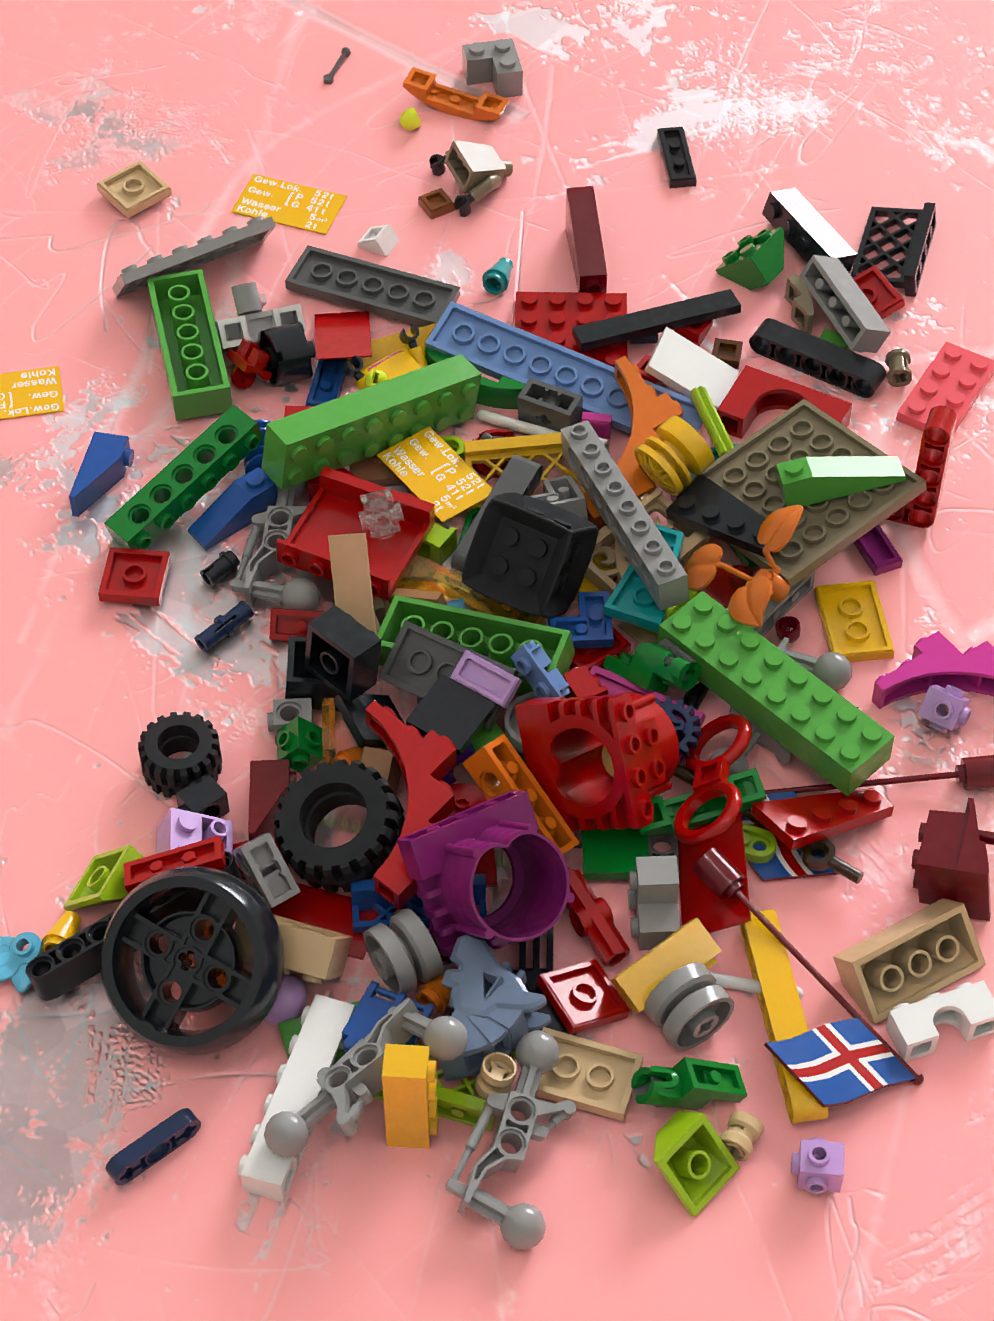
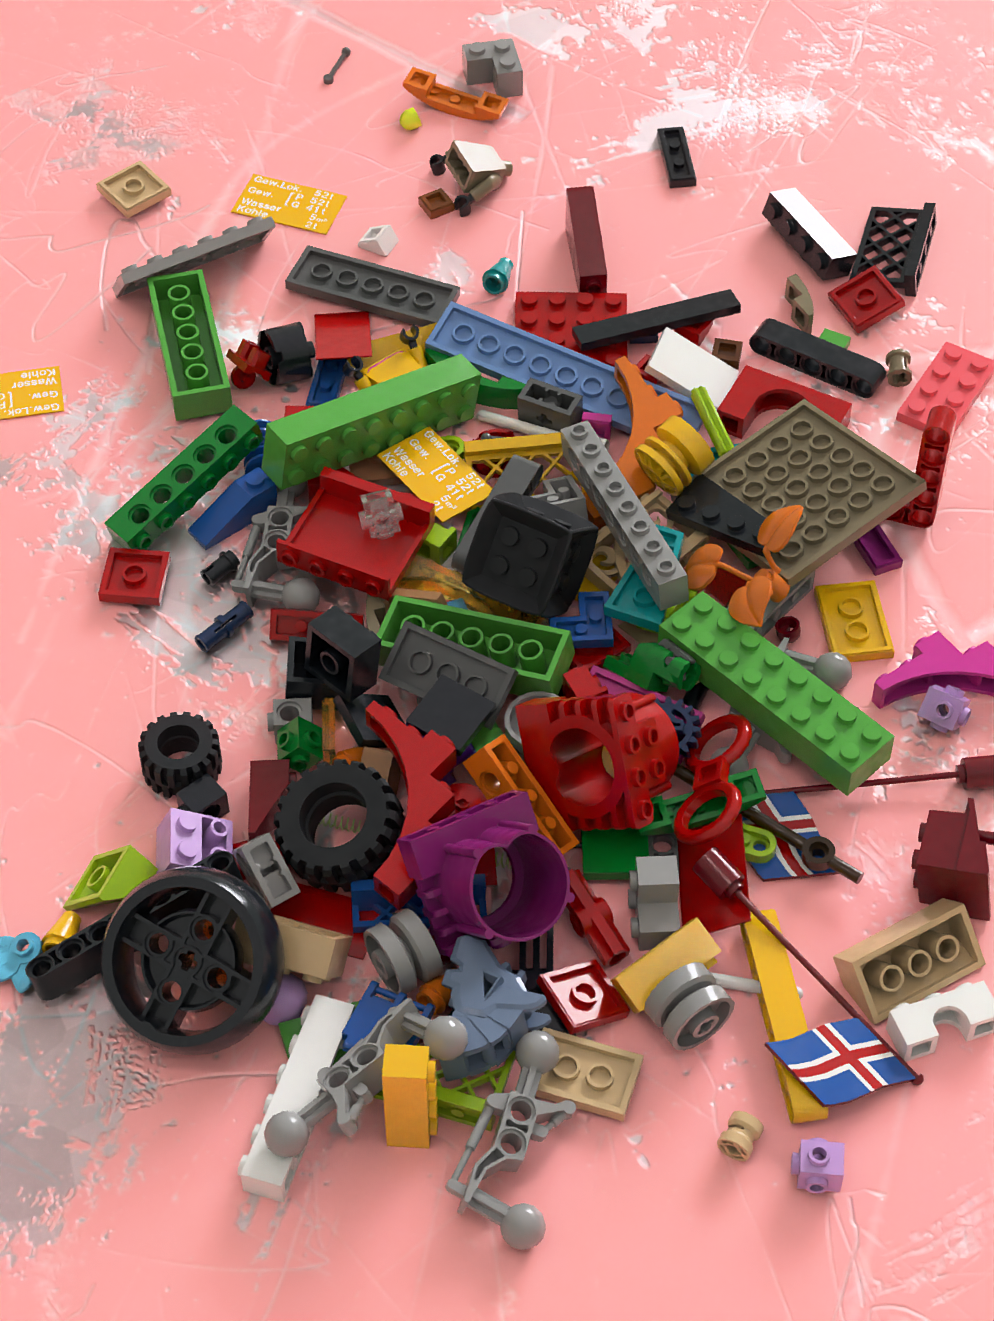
blue slope [69,431,134,517] -> none
dark blue beam [105,1108,201,1185] -> none
red plate [123,835,226,893] -> none
white arch [215,303,306,349] -> none
light grey piece [231,282,267,316] -> none
tan piece [328,533,377,635] -> none
neon yellow hinge [365,369,388,388] -> none
lavender tile [450,650,522,709] -> none
tan wheel [475,1052,517,1099] -> none
medium blue hinge [510,640,571,698] -> none
green plate [631,1057,748,1110] -> none
lime slope [654,1110,740,1217] -> none
green slope [715,227,784,291] -> none
clear red hinge [728,565,753,590] -> none
red wing [750,788,894,851] -> none
bright green wedge [773,456,906,507] -> none
light grey brick [799,255,891,353] -> none

